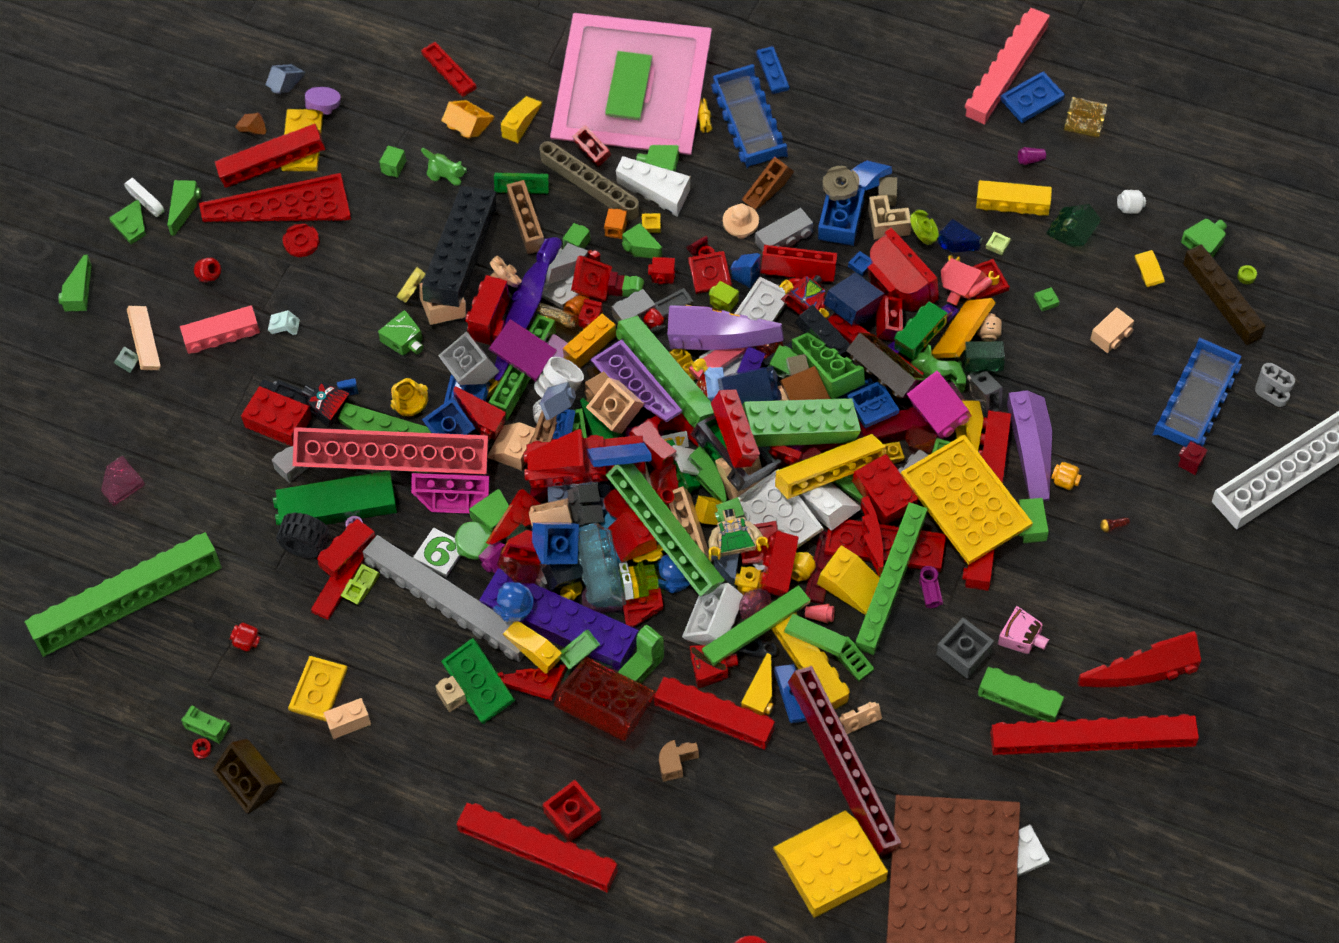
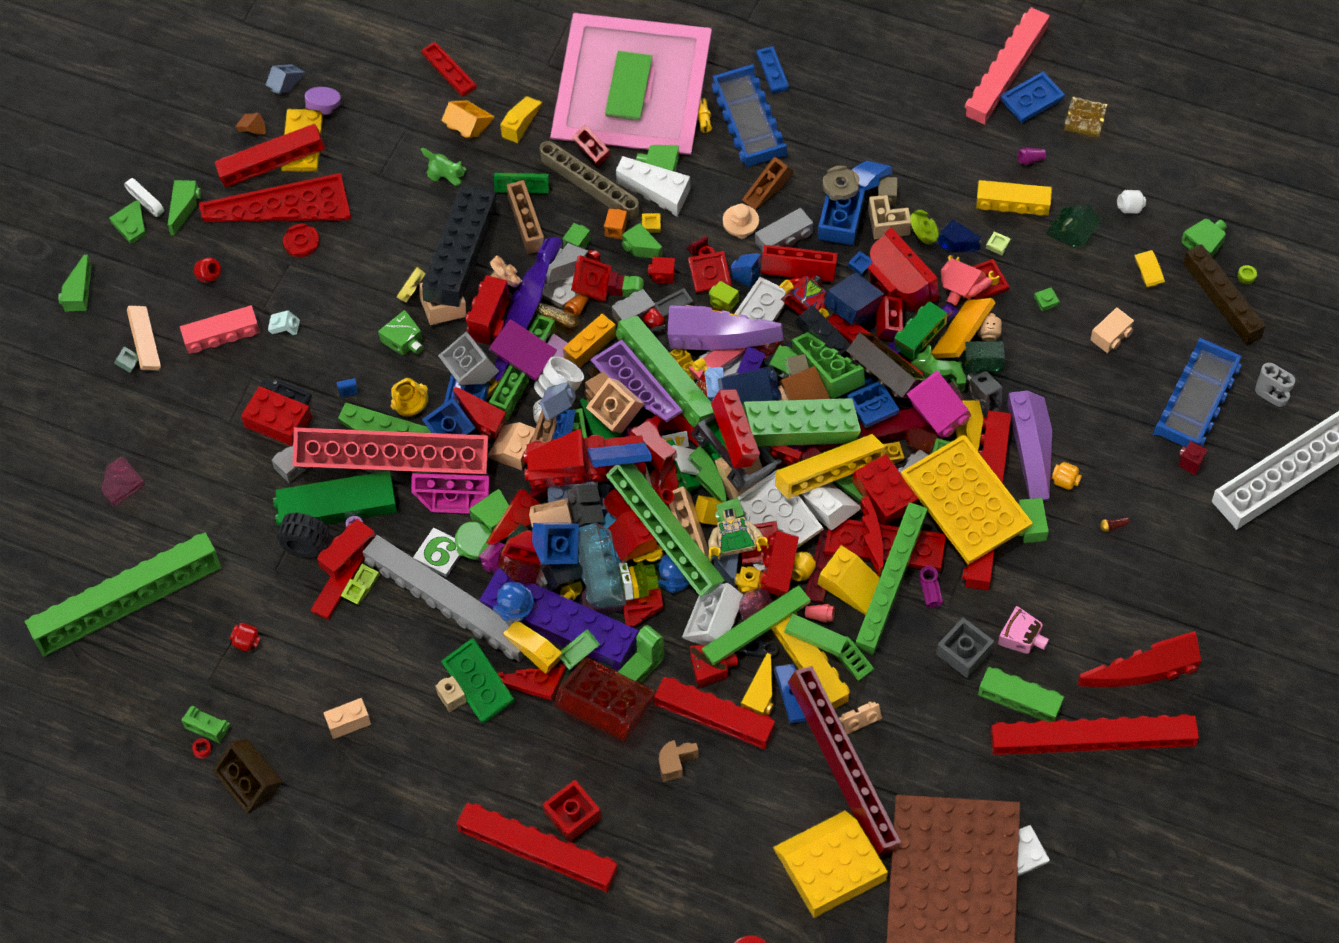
yellow tile [288,656,347,721] -> none
torso [301,382,349,428] -> none
bright green brick [379,146,406,177] -> none
red brick [578,299,603,329] -> none

